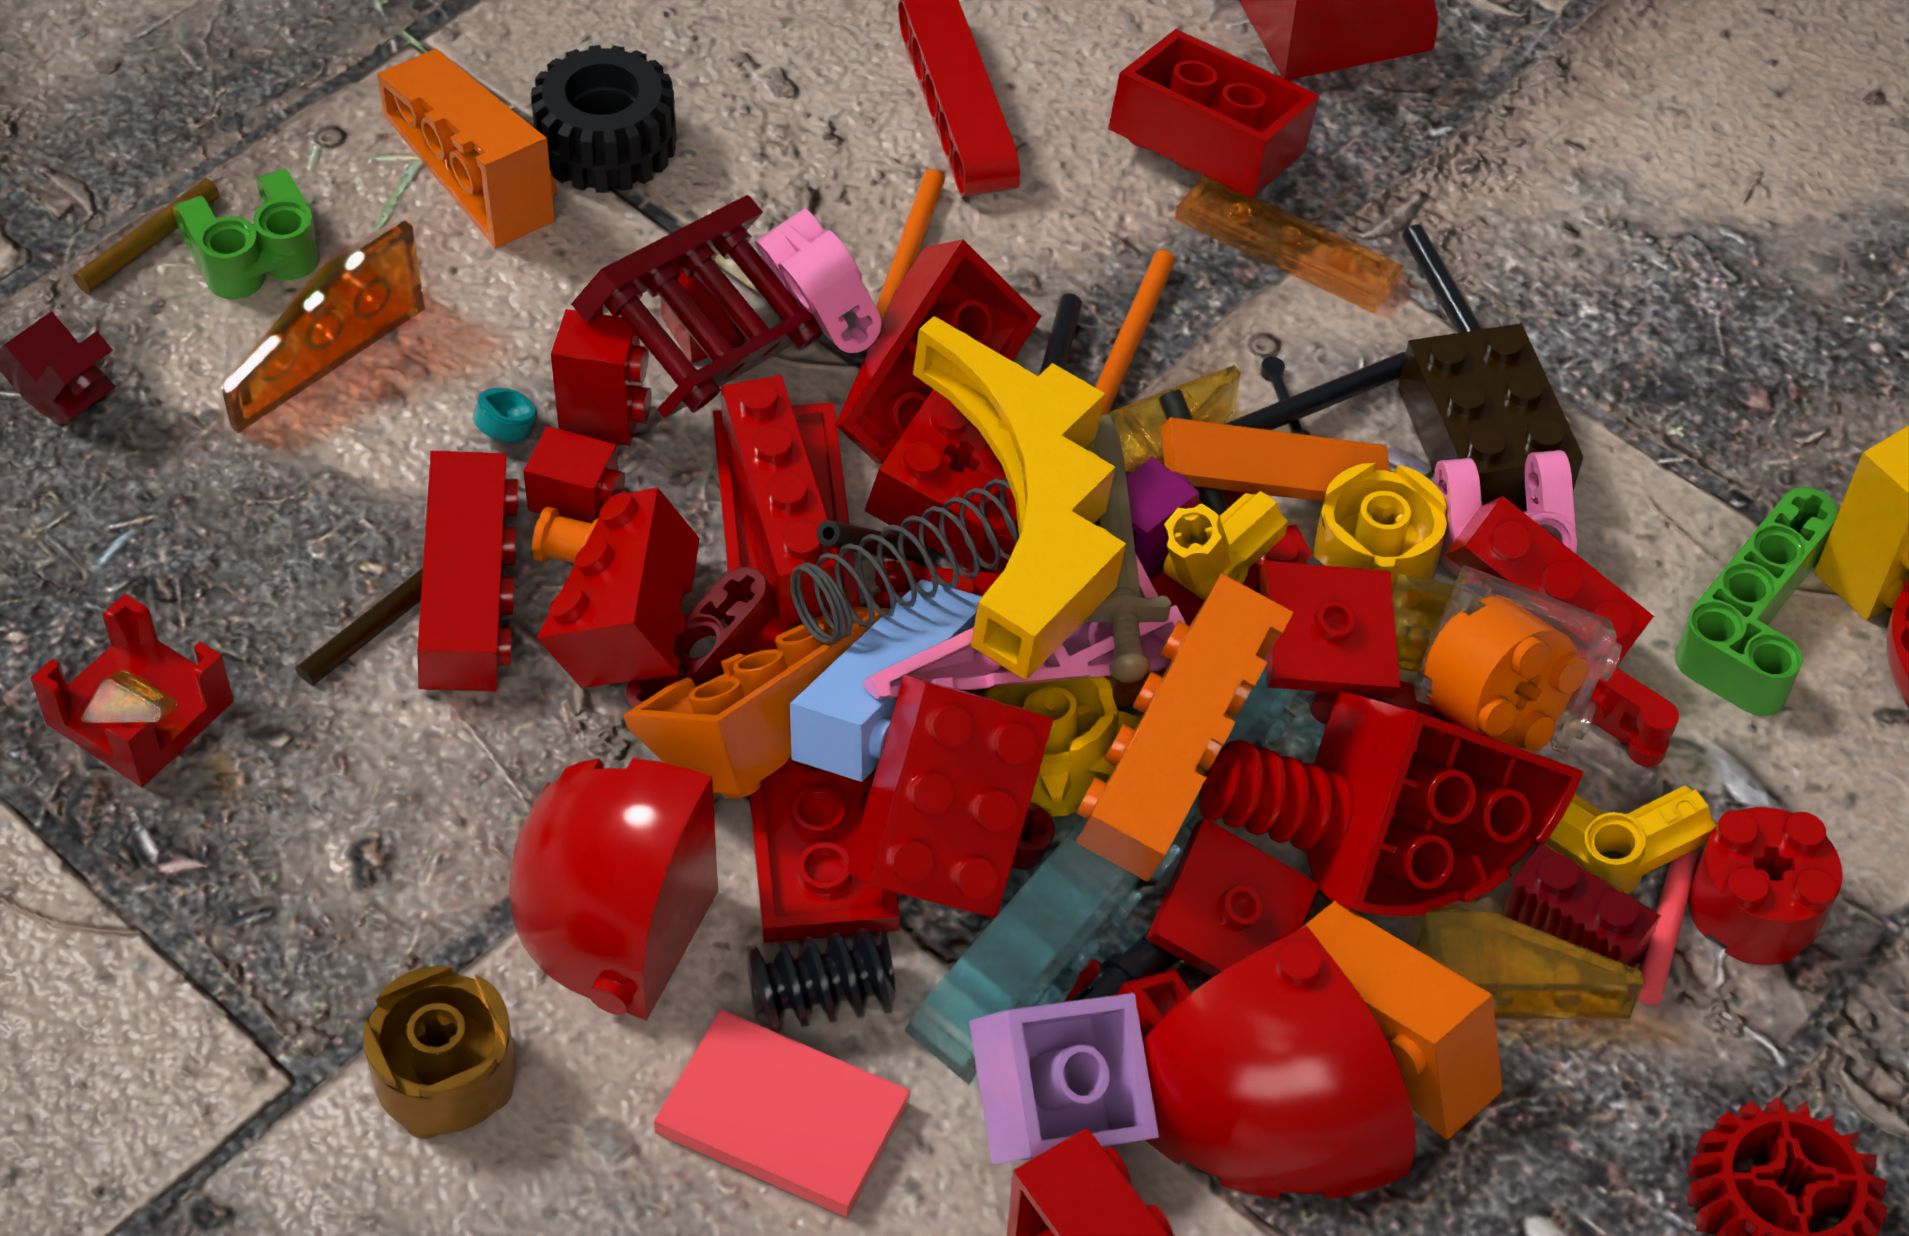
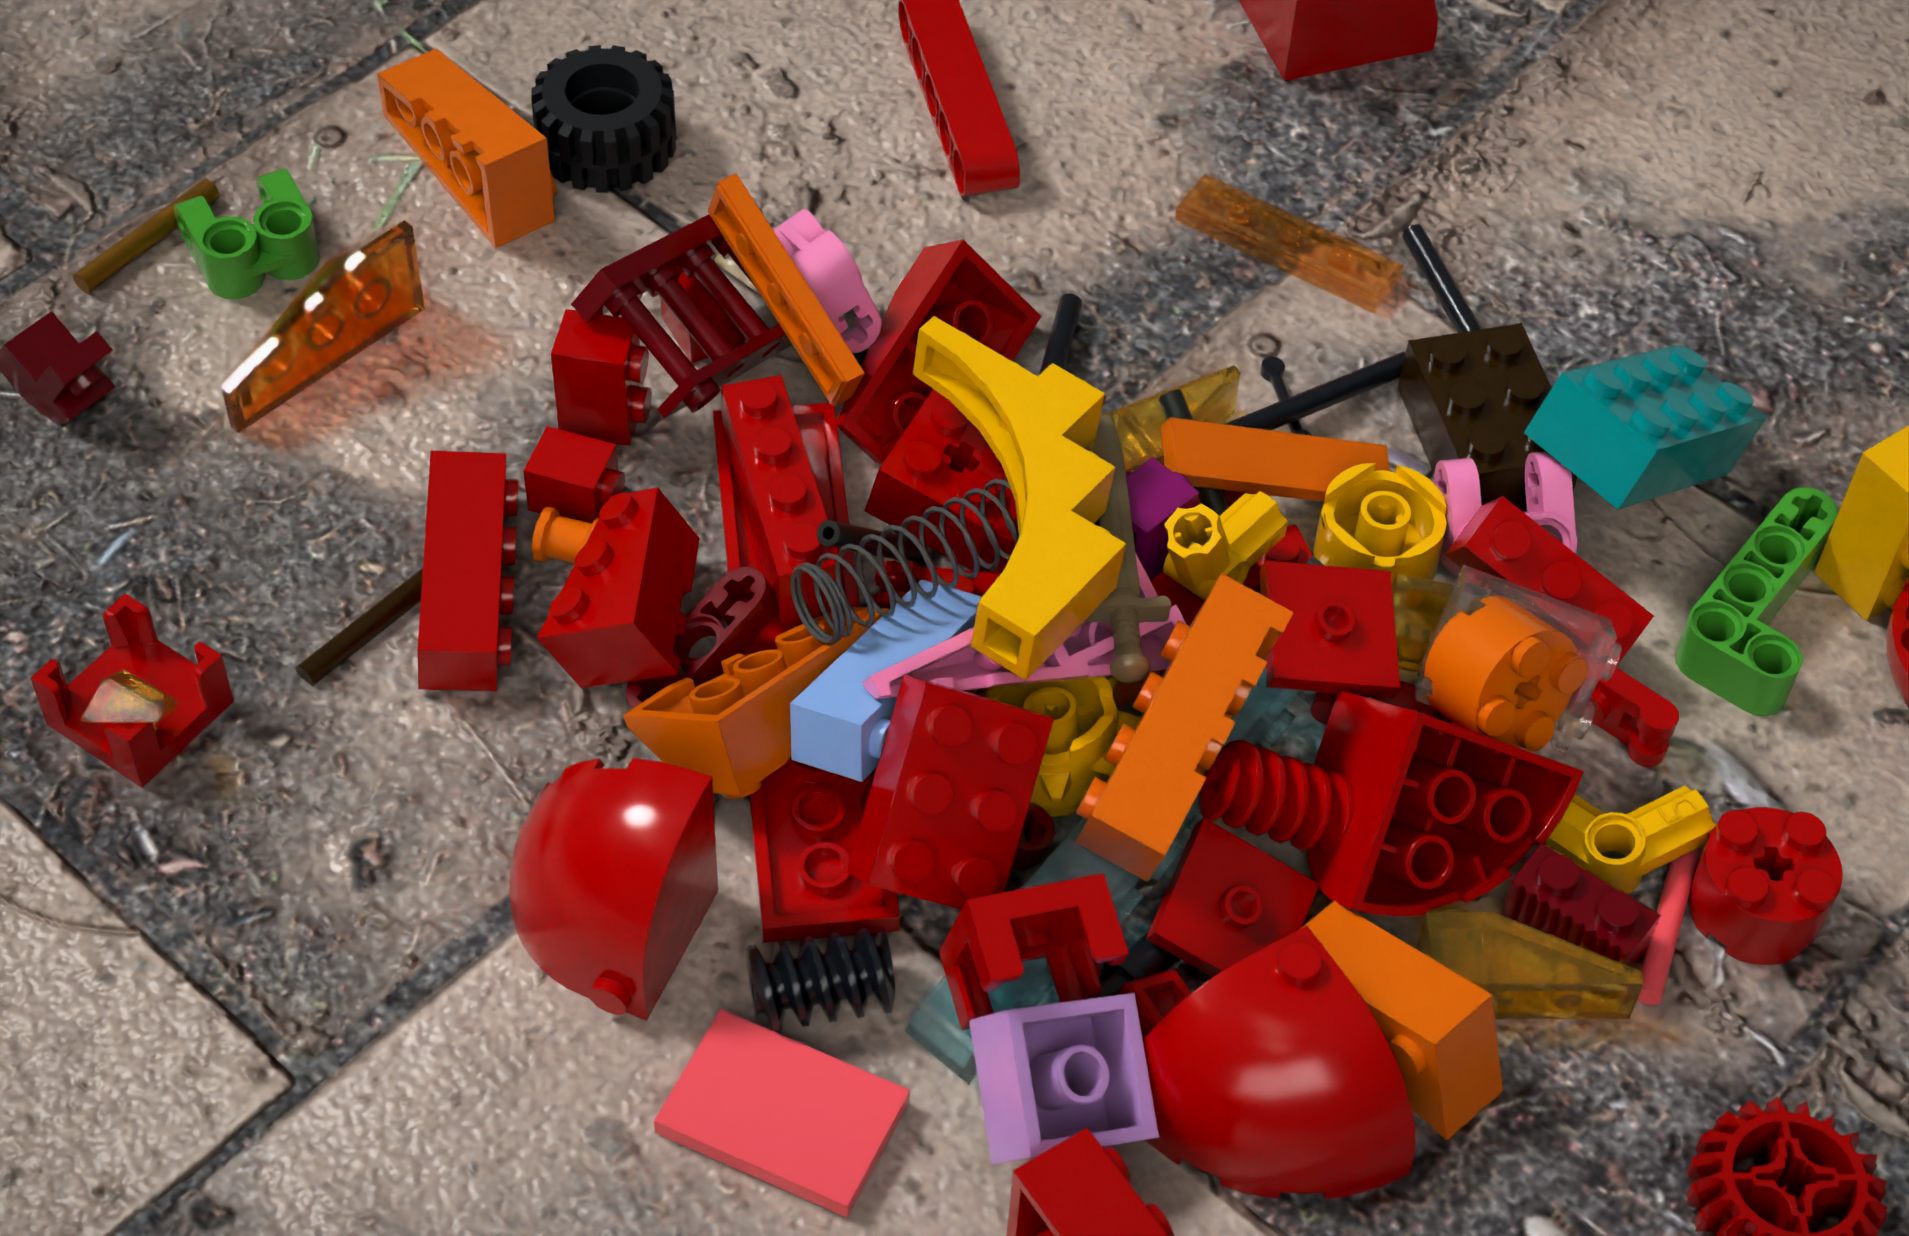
pearl gold brick [363,966,516,1139] -> none
teal tile [473,388,537,442] -> none
orange bar [876,169,945,321] -> none
orange bar [1095,250,1176,417] -> none
red brick [1108,29,1320,199] -> none
none -> orange tile [707,173,865,407]
none -> red panel [939,873,1129,1031]
none -> teal brick [1524,345,1767,510]

